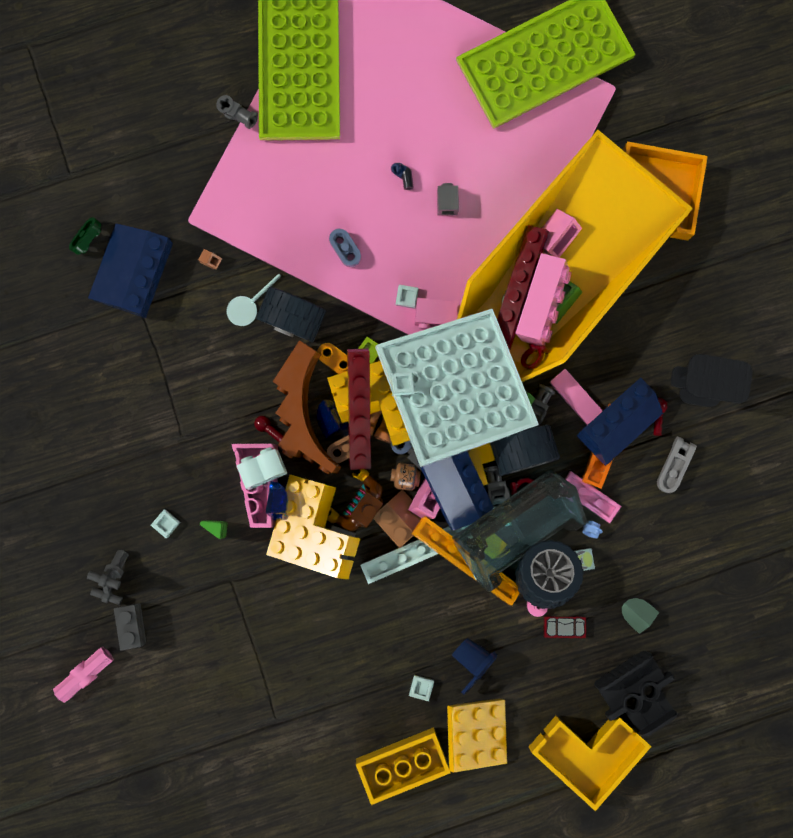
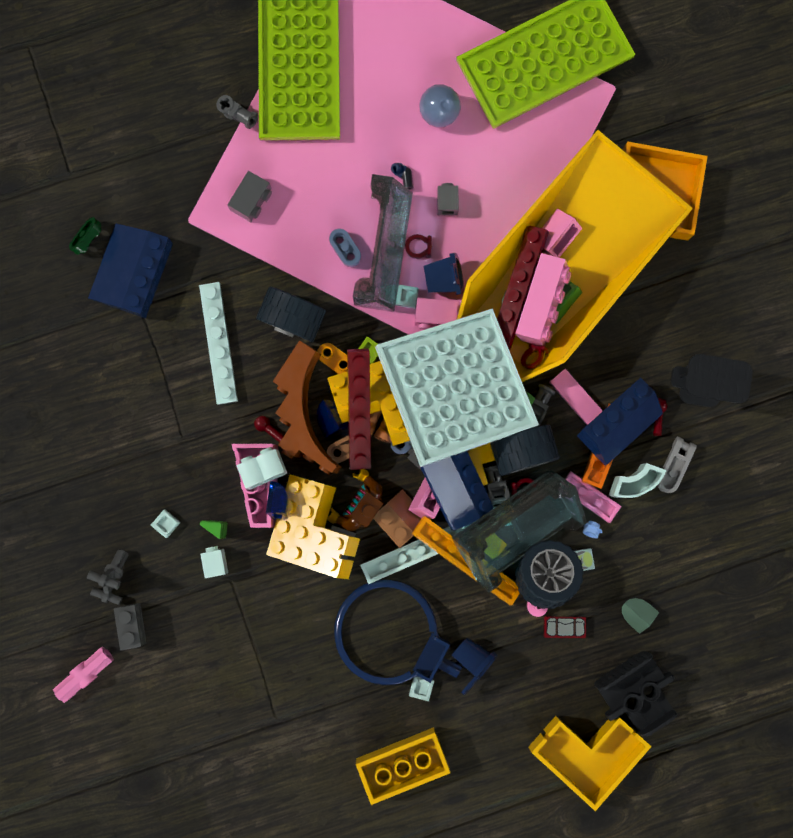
nougat piece [198,249,222,270] -> none
light aqua piece [227,274,281,326] -> none
light aqua tile [390,371,415,396] -> none
medium nougat head [390,463,421,491] -> none
yellow plate [447,699,507,772] -> none
none -> light aqua plate [199,282,238,405]
none -> light aqua brick [200,546,228,578]
none -> dark grey brick [227,171,272,222]
none -> dark blue brick [334,580,462,685]
none -> windscreen [353,174,413,312]
none -> dark red piece [405,234,432,259]
none -> sand blue piece [419,84,461,128]
none -> dark blue container [423,253,464,295]
none -> light aqua brick [609,463,666,498]

